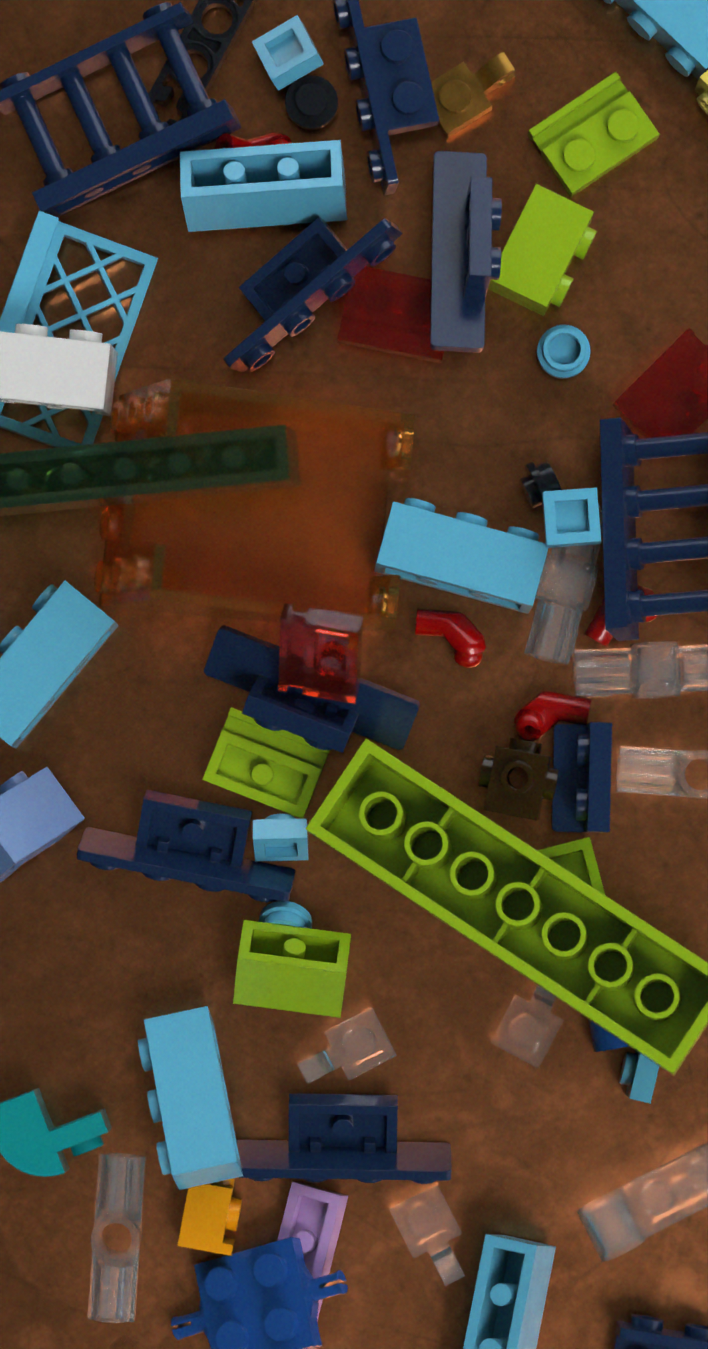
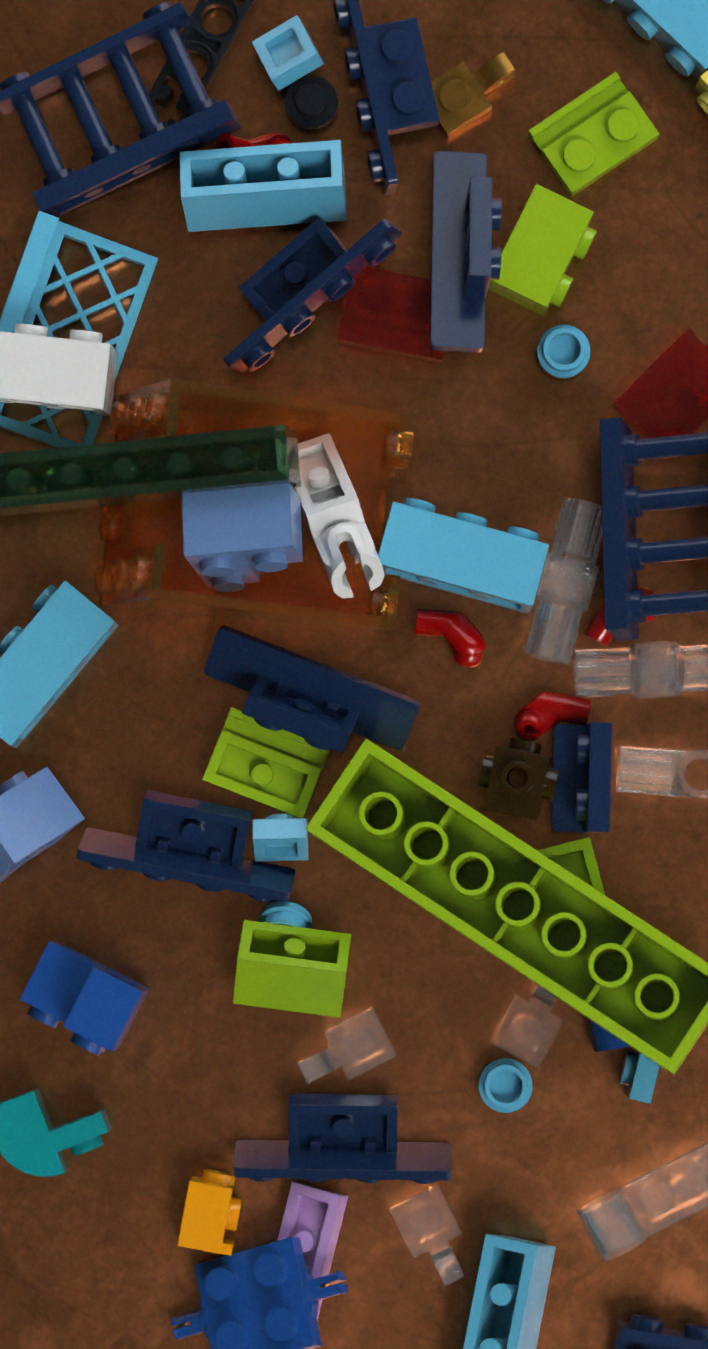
clear piece [87,1153,147,1323] -> none
medium azure brick [138,1006,243,1190] -> none
clear red plate [279,603,363,704] -> none
black plate [519,461,562,508] -> none
medium azure plate [542,487,601,548] -> none
none -> blue brick [19,940,149,1055]
none -> medium blue brick [182,483,303,592]
none -> white plate [279,433,385,599]
none -> medium azure plate [478,1058,533,1113]

